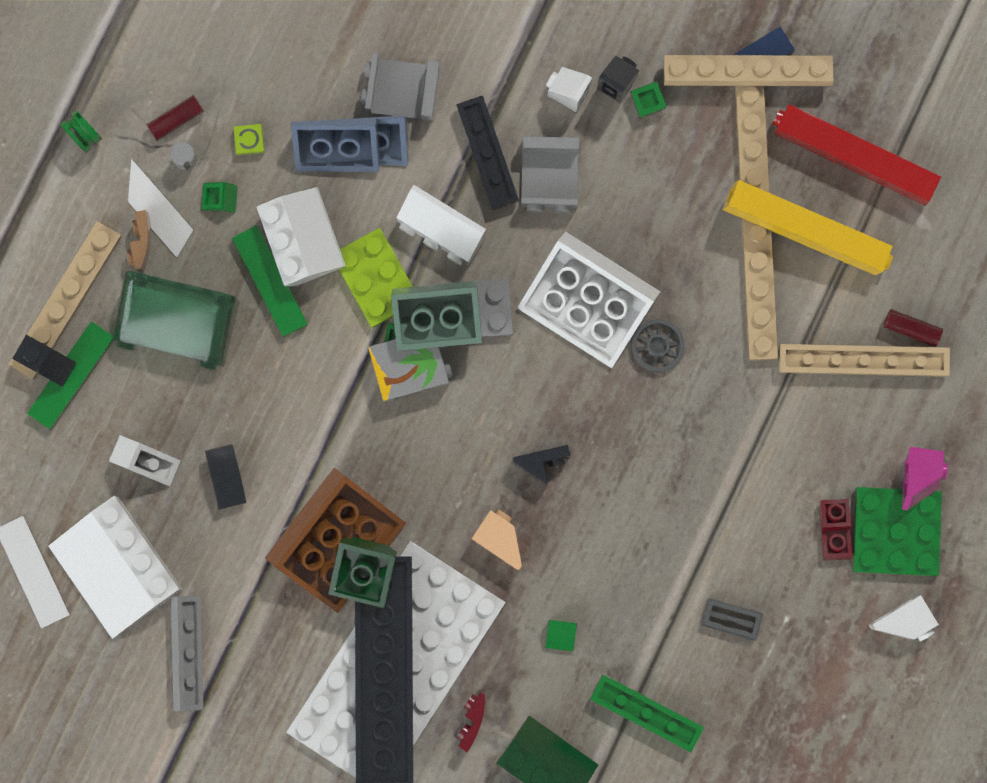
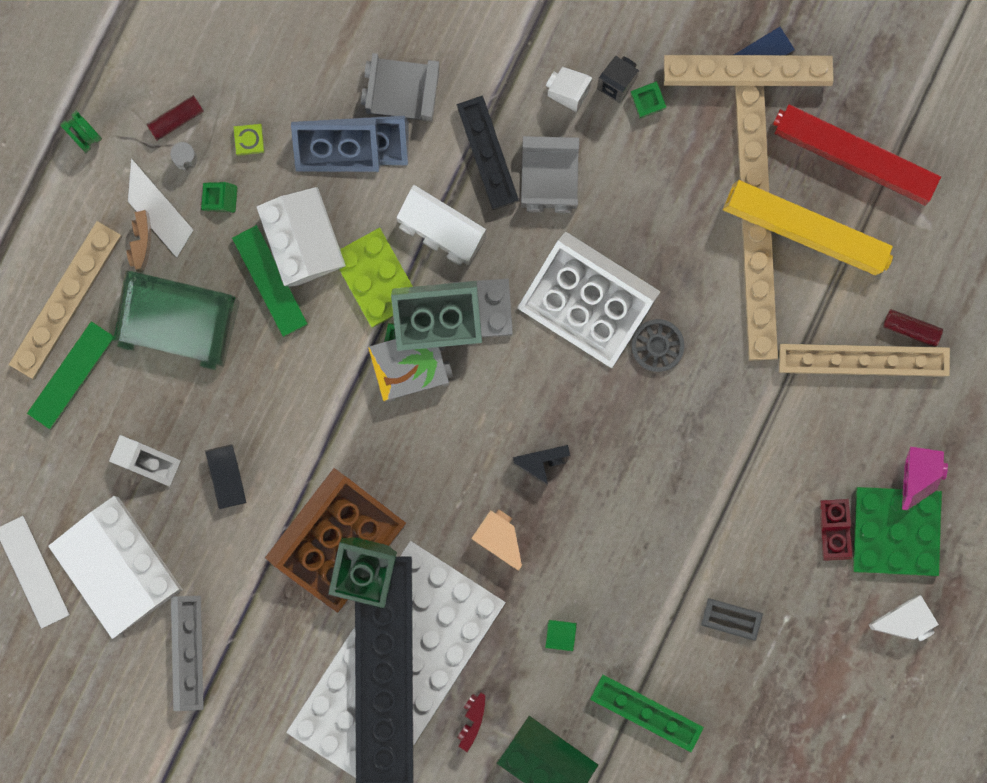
black slope [12,334,76,387] -> none

